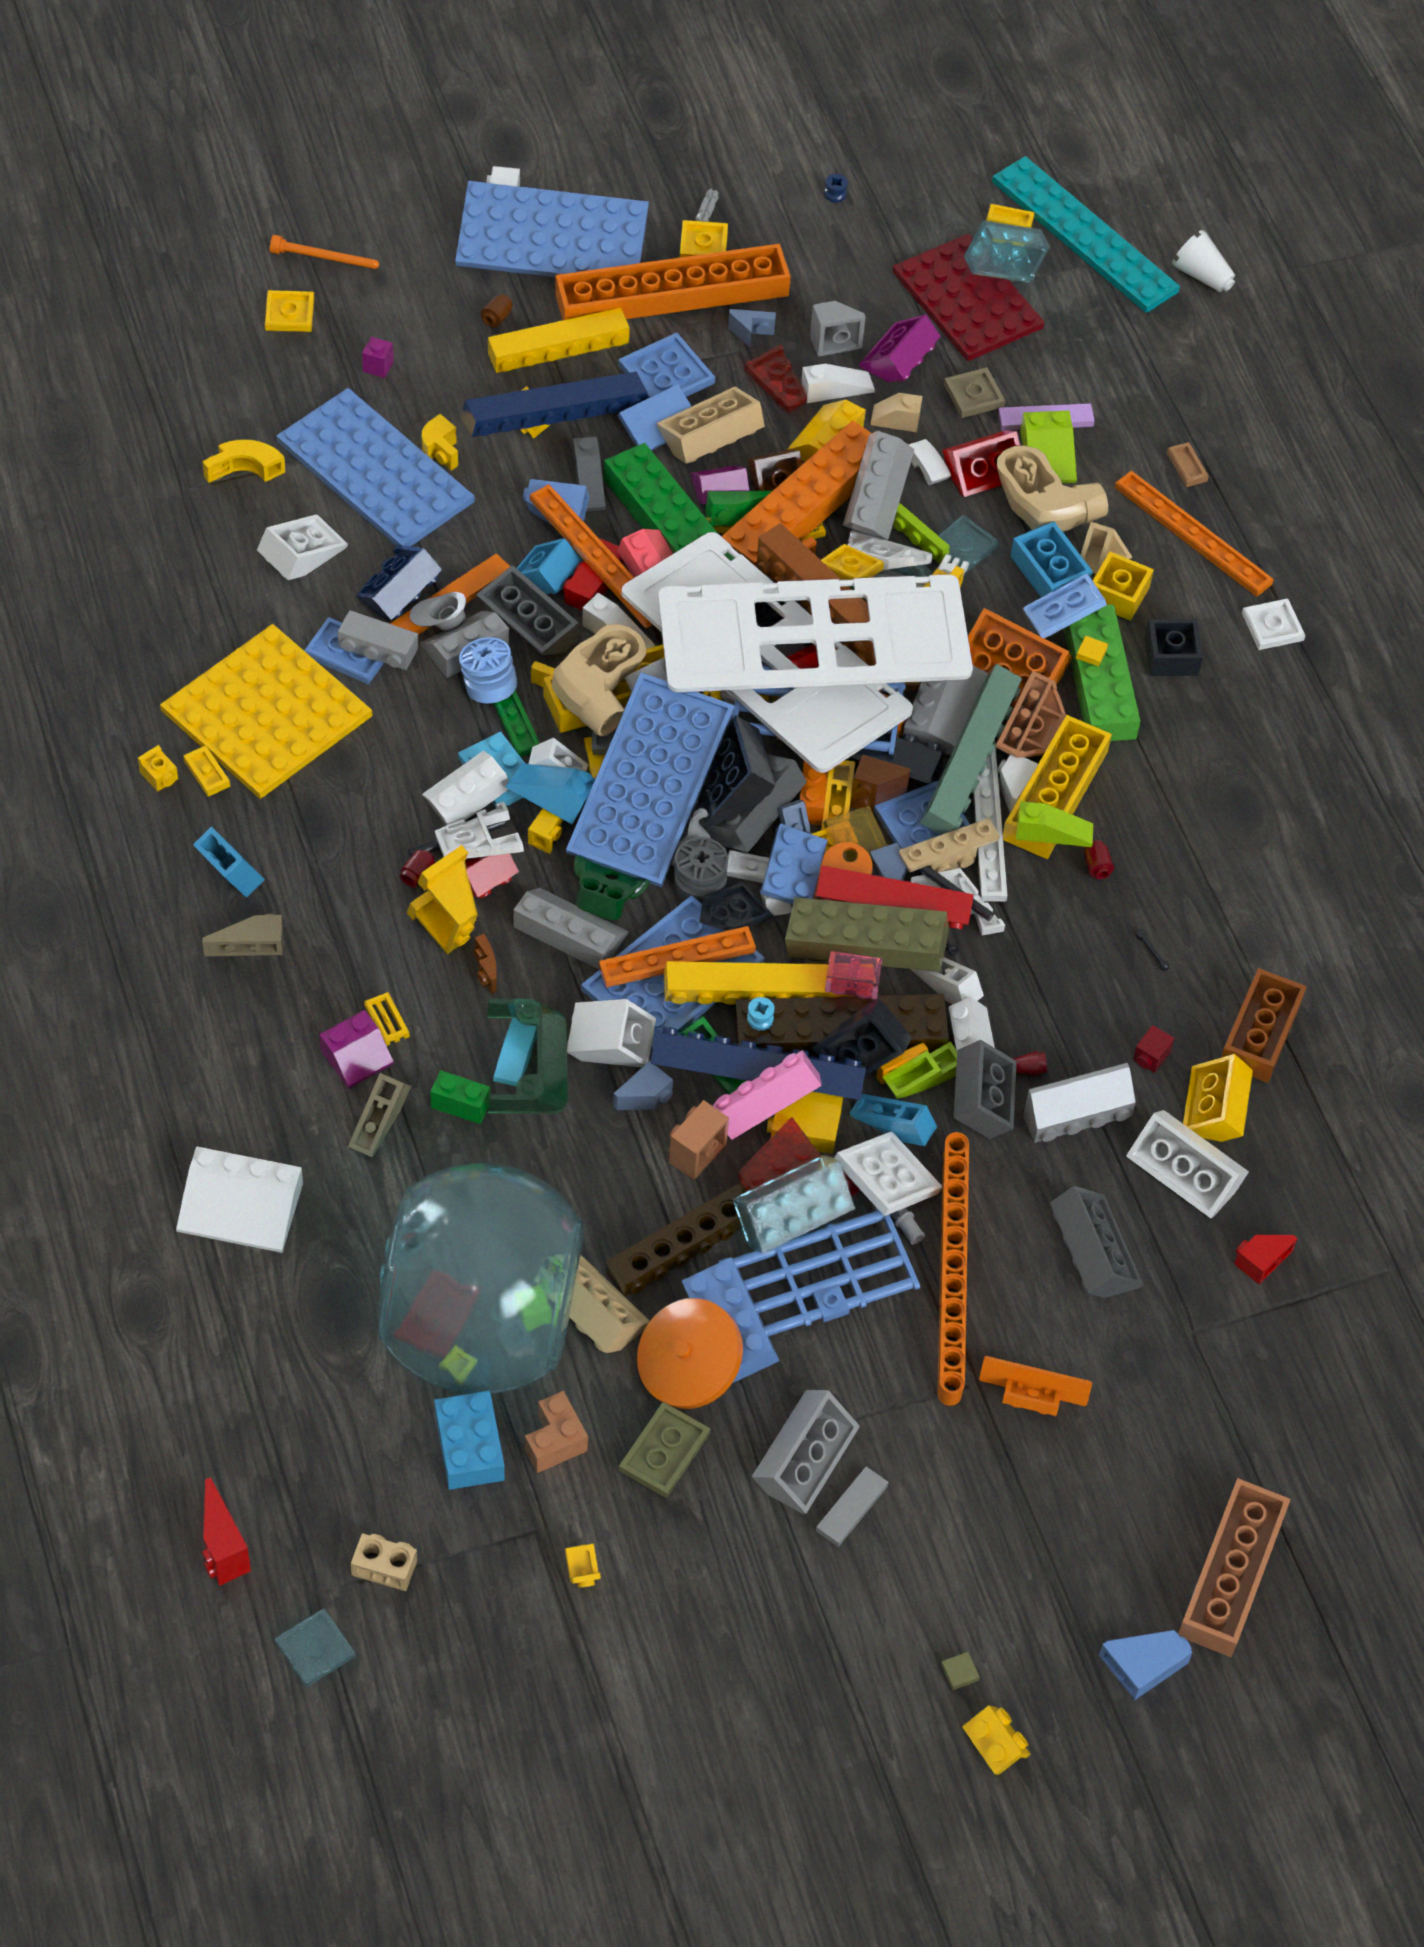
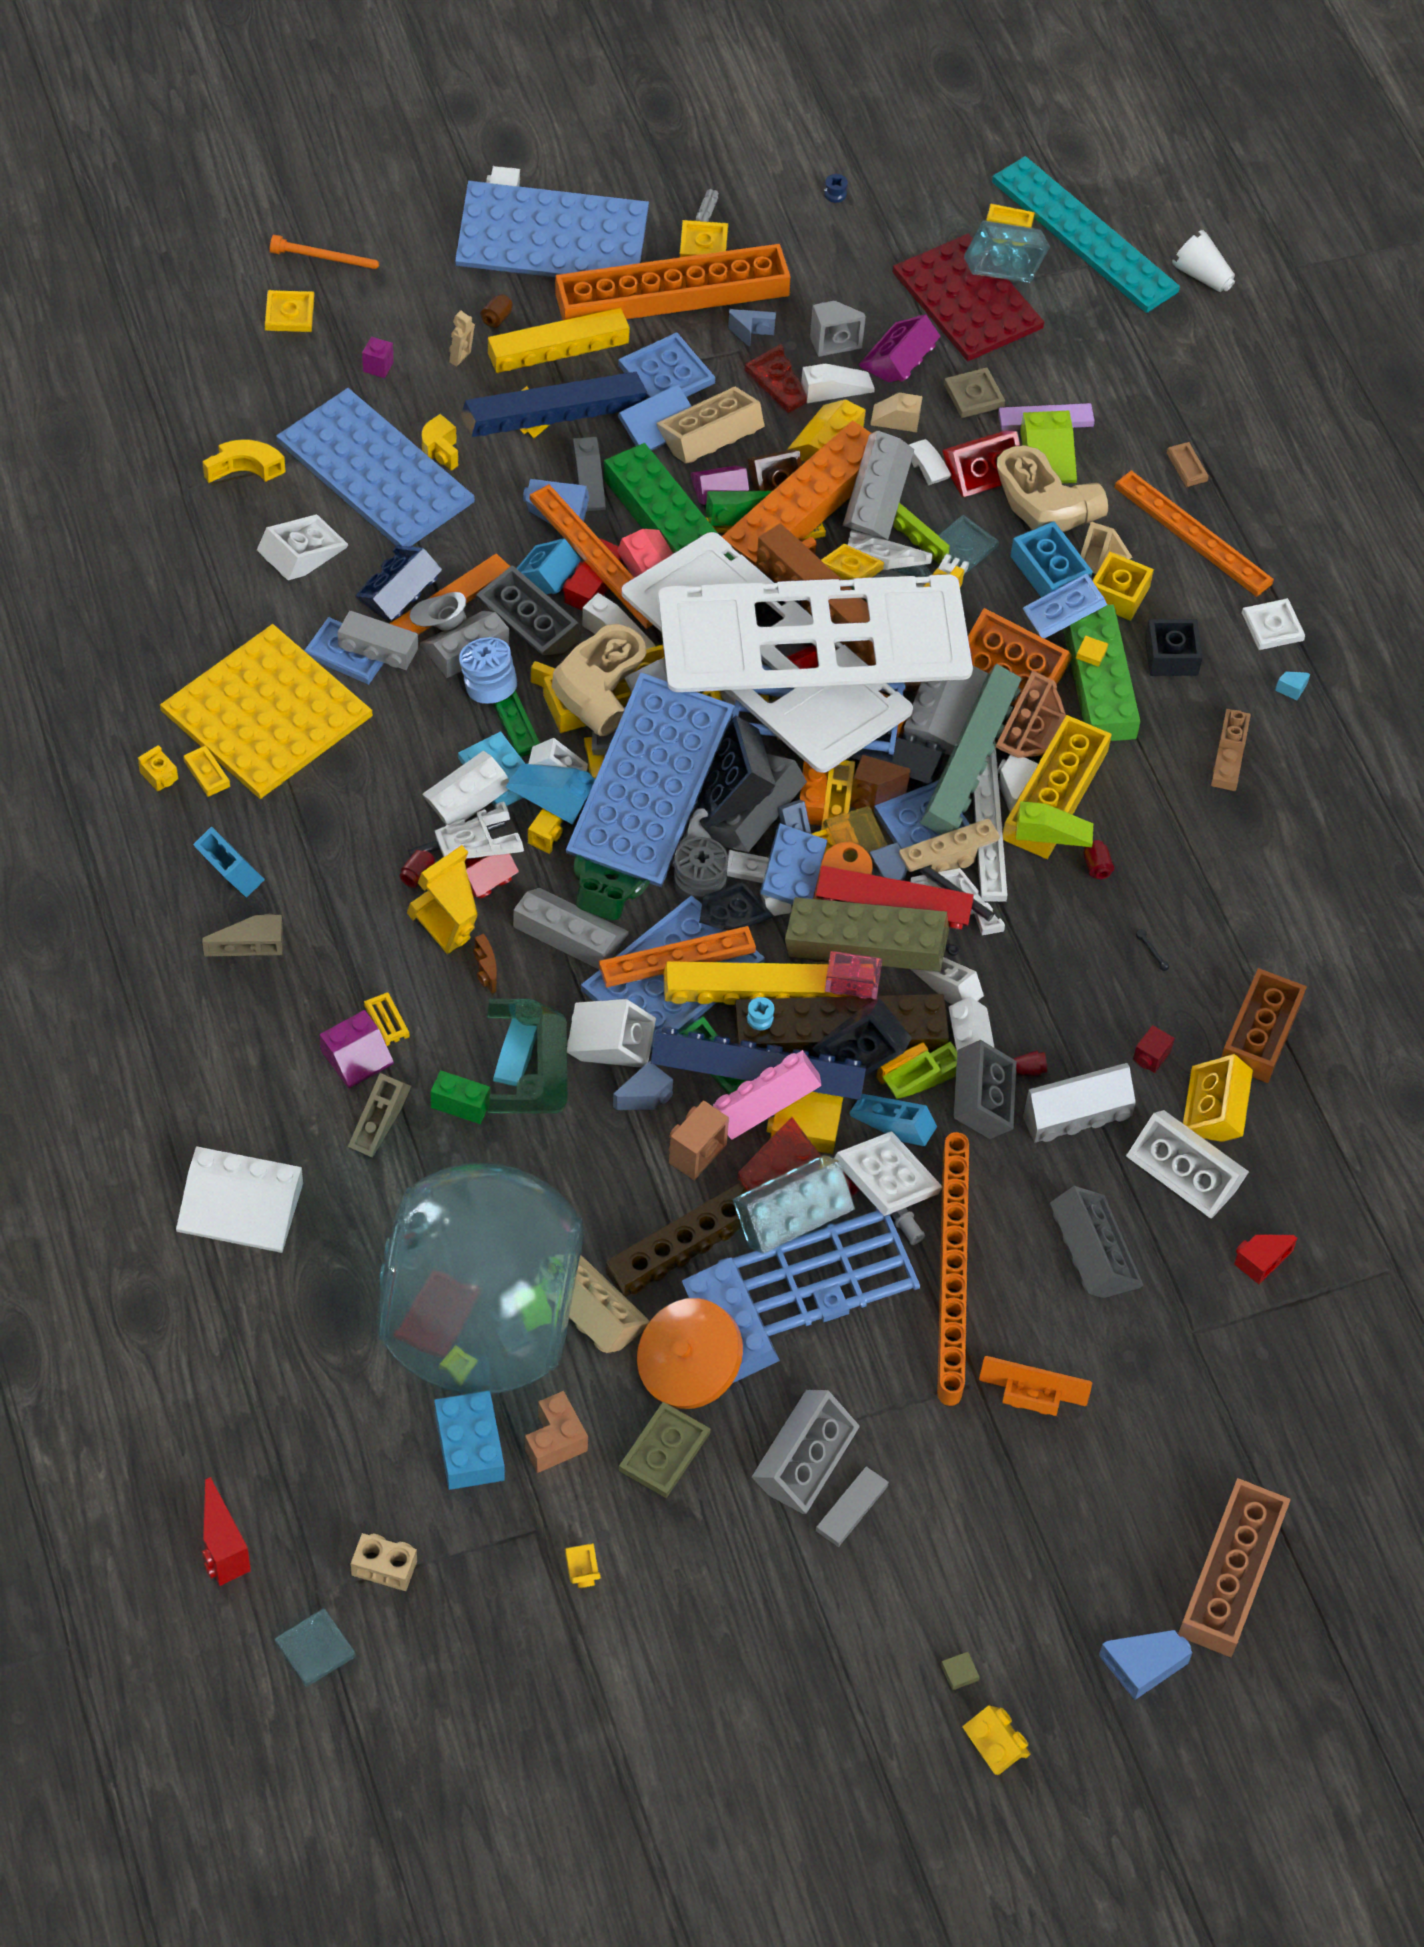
none -> tan hinge [449,310,475,366]
none -> medium nougat slope [1211,709,1251,791]
none -> medium azure slope [1275,672,1310,700]

